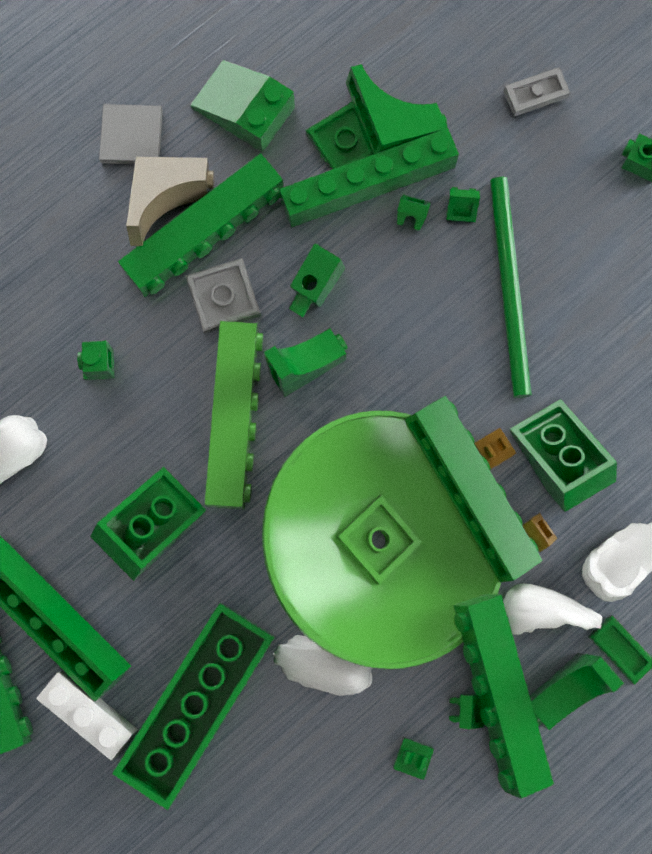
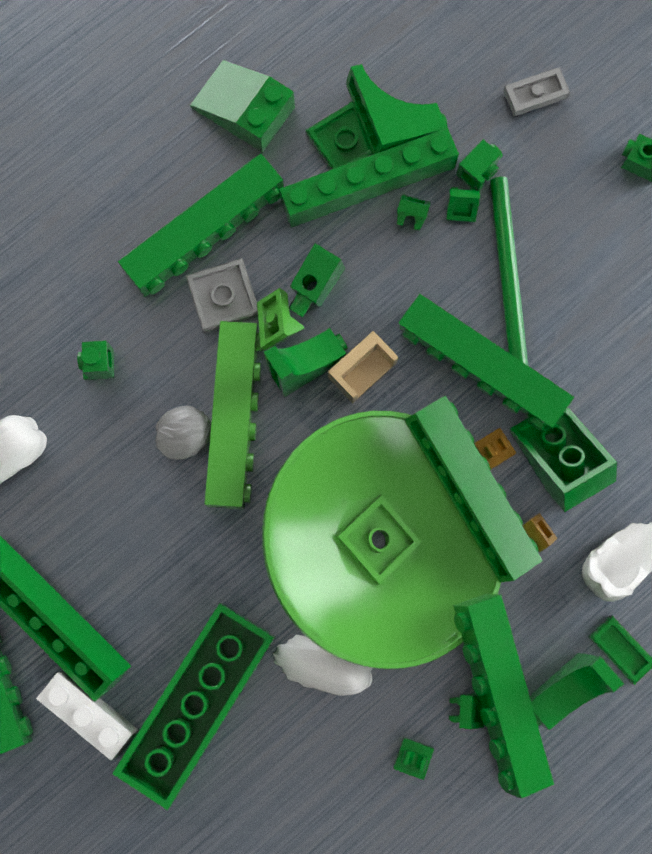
green slope [90,467,206,581] -> none
light grey tile [99,104,163,165] -> none
arch [126,157,215,246] -> none
white hair [503,583,602,635] -> none
none -> light grey hair [155,406,211,460]
none -> bright green slope [257,288,304,350]
none -> tan panel [328,331,398,404]
none -> green brick [398,293,574,432]
none -> green brick [456,139,503,191]

